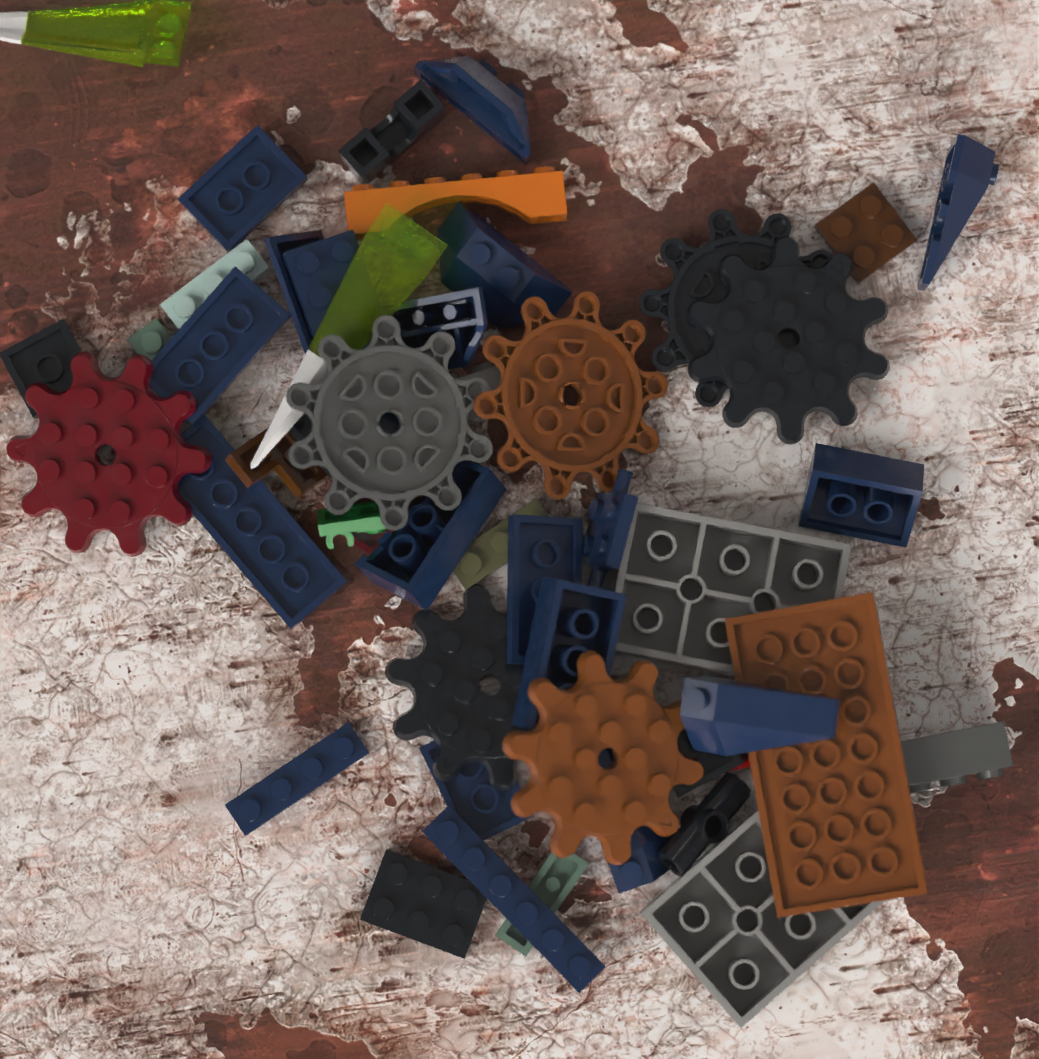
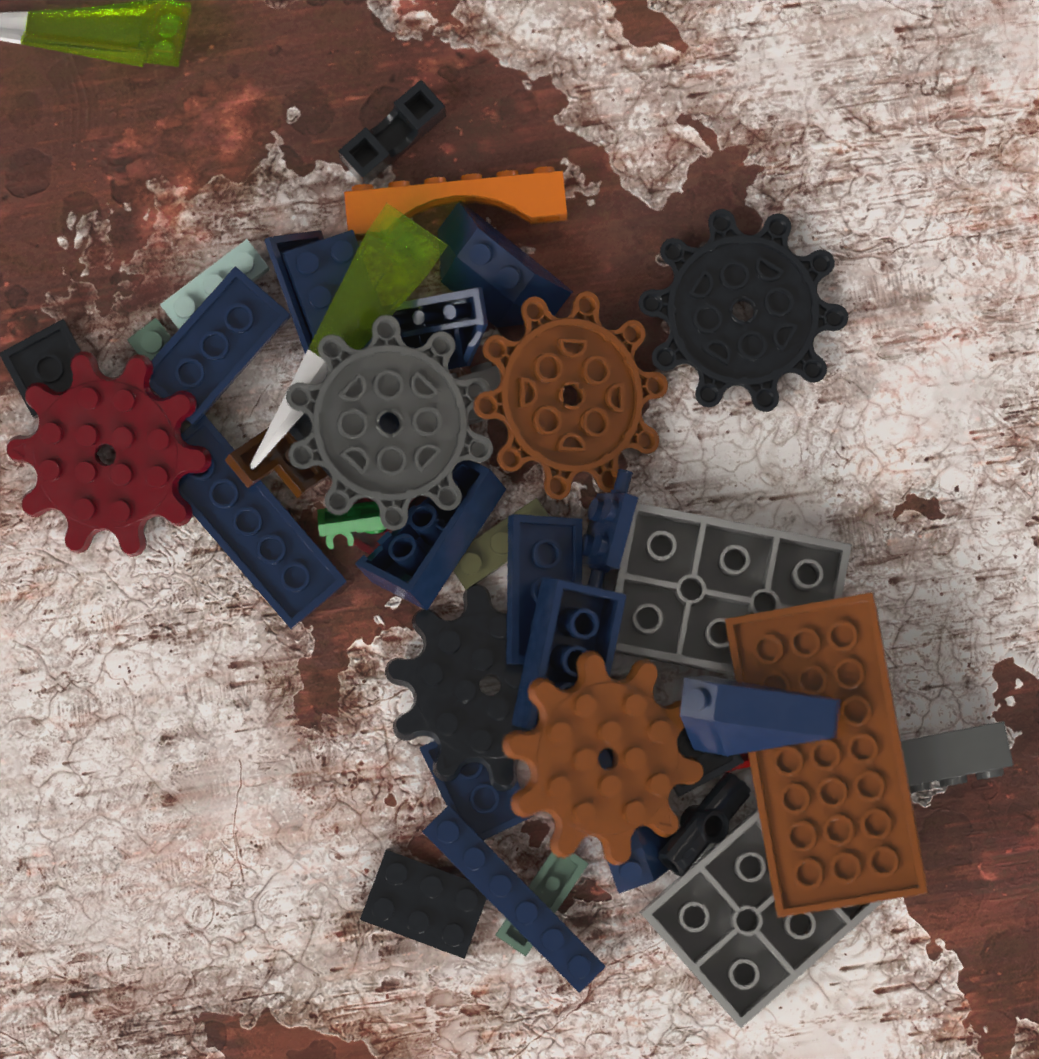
dark blue plate [178,125,308,253] -> none
dark blue plate [225,722,369,836] -> none
dark blue wedge [414,56,531,166] -> none
black plate [686,236,890,445] -> none
dark blue slope [798,443,924,548] -> none
reddish brown plate [814,182,917,285] -> none
dark blue wedge [917,134,999,291] -> none

